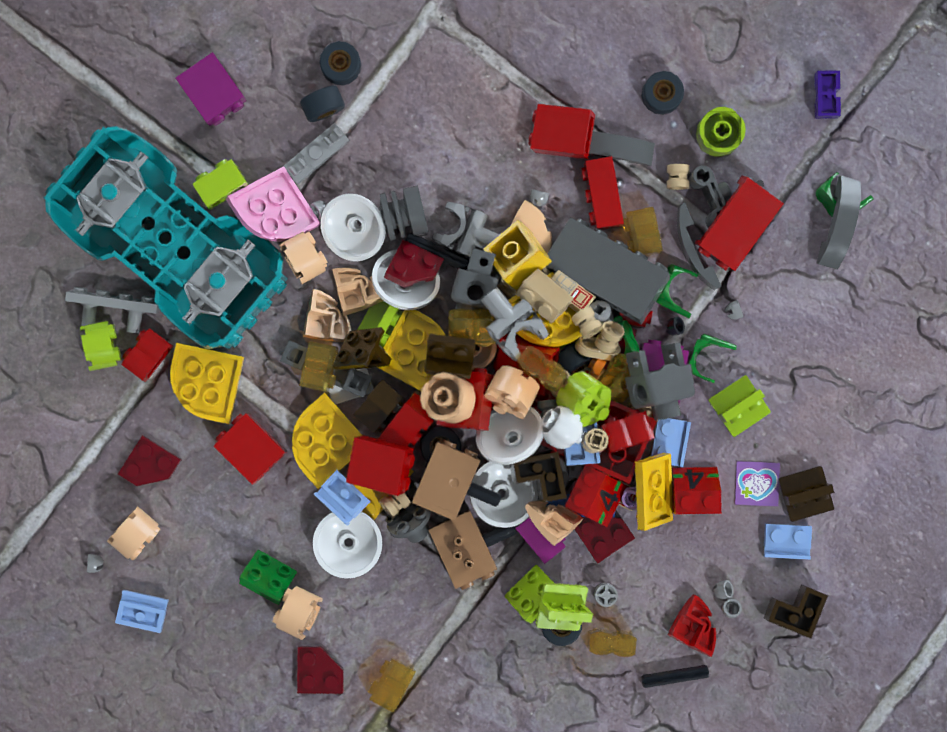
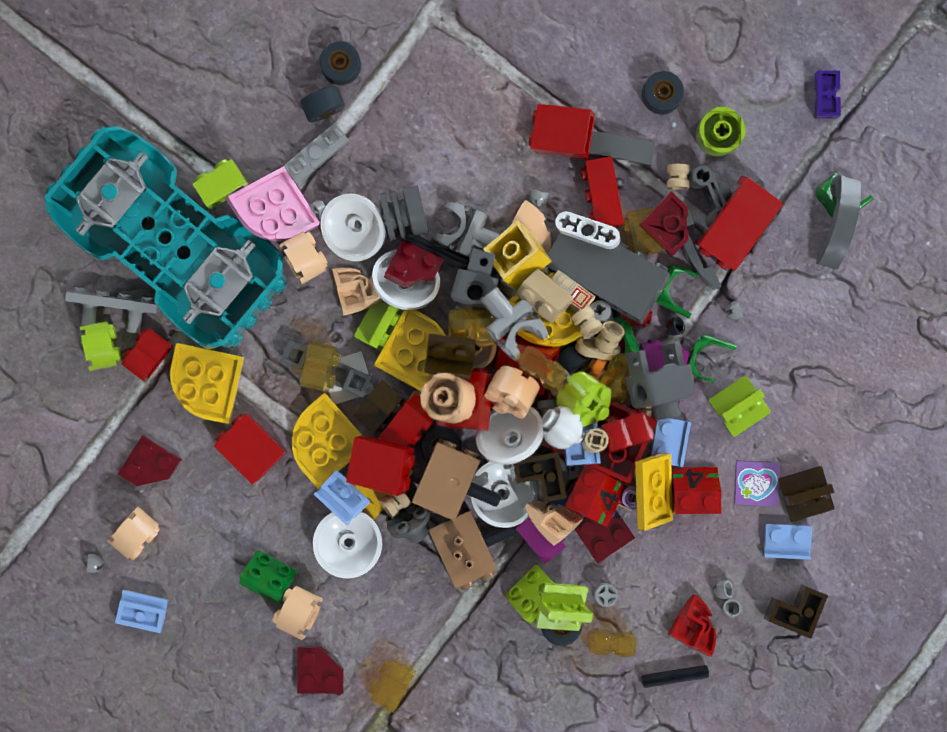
magenta brick [175,52,247,126] -> none
light nougat brick [303,289,351,342] -> none
dark brown bracket [332,327,392,370] -> none
none -> white beam [556,212,620,249]
none -> dark red plate [639,191,689,257]

